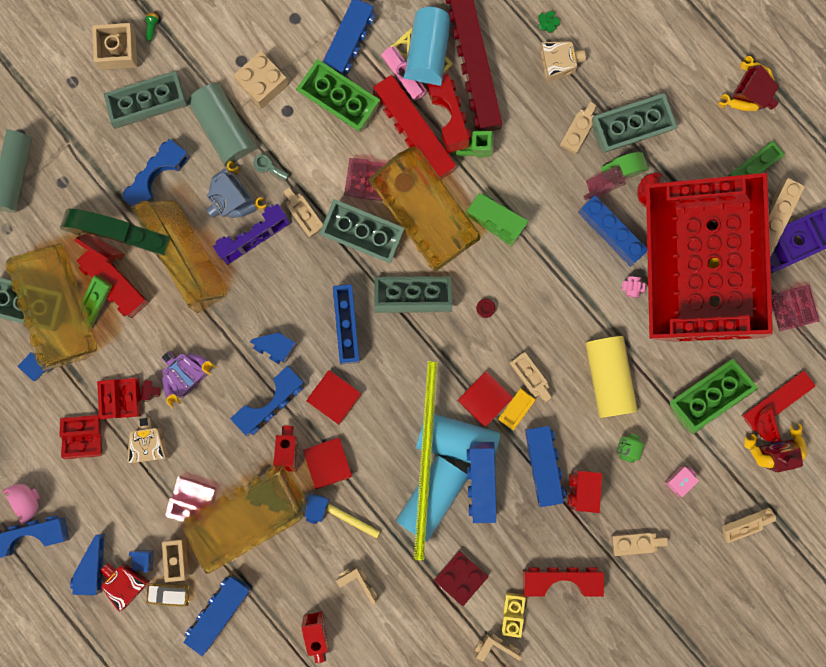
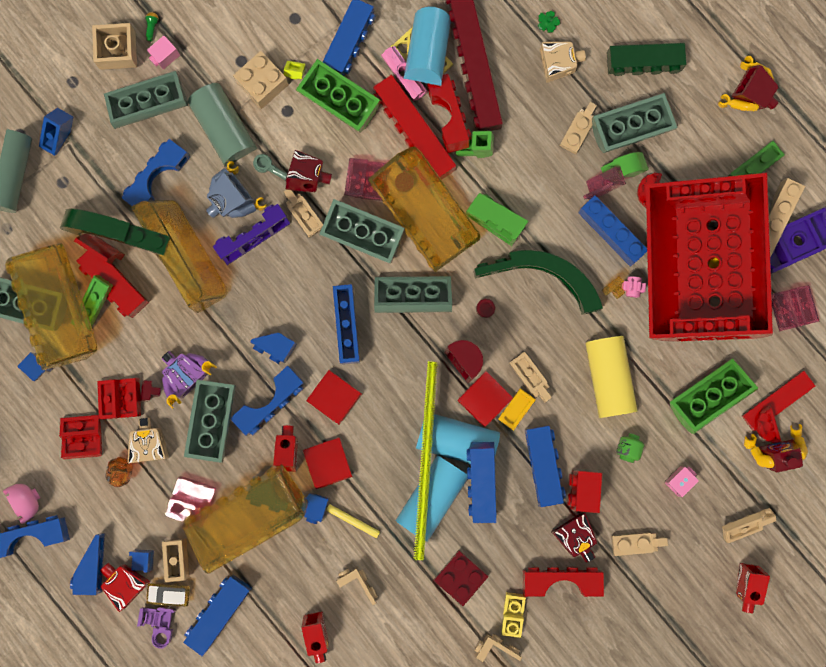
none -> blue slope [39,108,74,156]
none -> clear orange head [105,457,133,487]
none -> medium lavender piece [137,606,176,648]
none -> bright pink brick [147,36,180,70]
none -> sand green brick [184,380,236,463]
none -> neon yellow plate [283,61,306,79]
none -> dark red torso [285,150,332,192]
none -> dark red brick [444,340,483,383]
none -> dark green arch [473,250,603,315]
none -> dark red torso [551,512,597,563]
none -> clear yellow tile [602,276,625,299]
none -> dark green brick [607,43,687,76]
none -> red torso [736,563,770,614]

